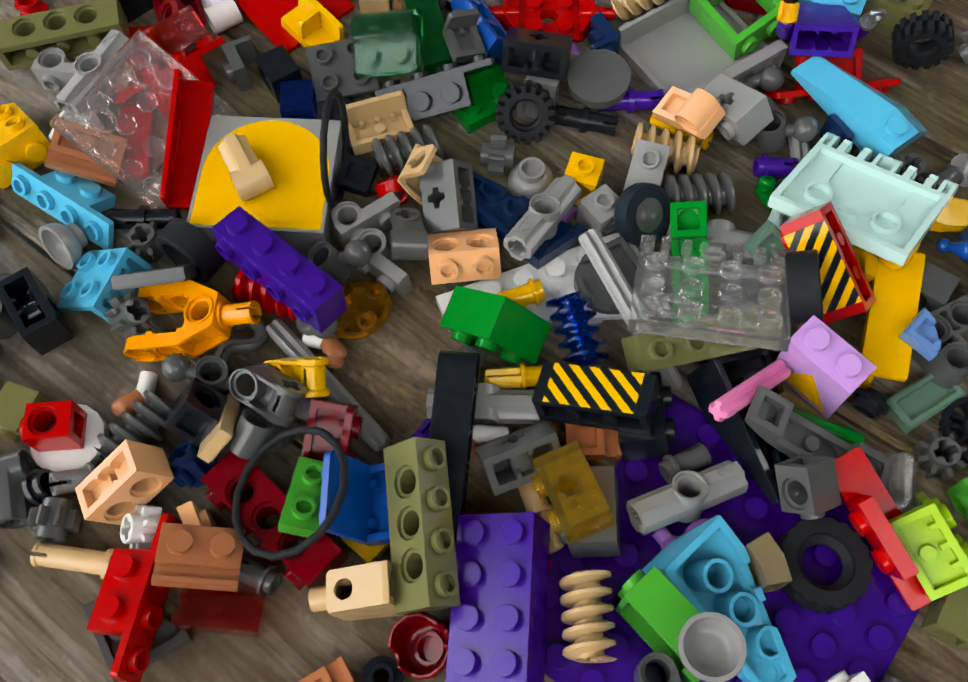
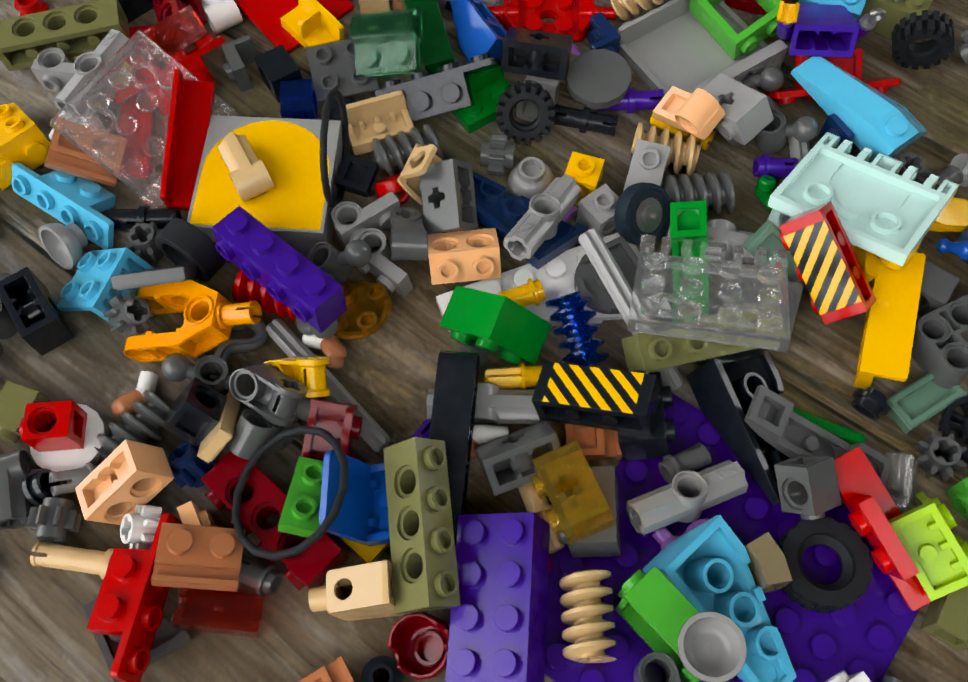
dark grey bracket [442,8,486,64] -> none
bright pink axle [708,359,791,422] -> none
lavender brick [775,315,877,419] -> none
black tyre [785,249,824,324] -> none
medium blue tile [898,308,941,361] -> none

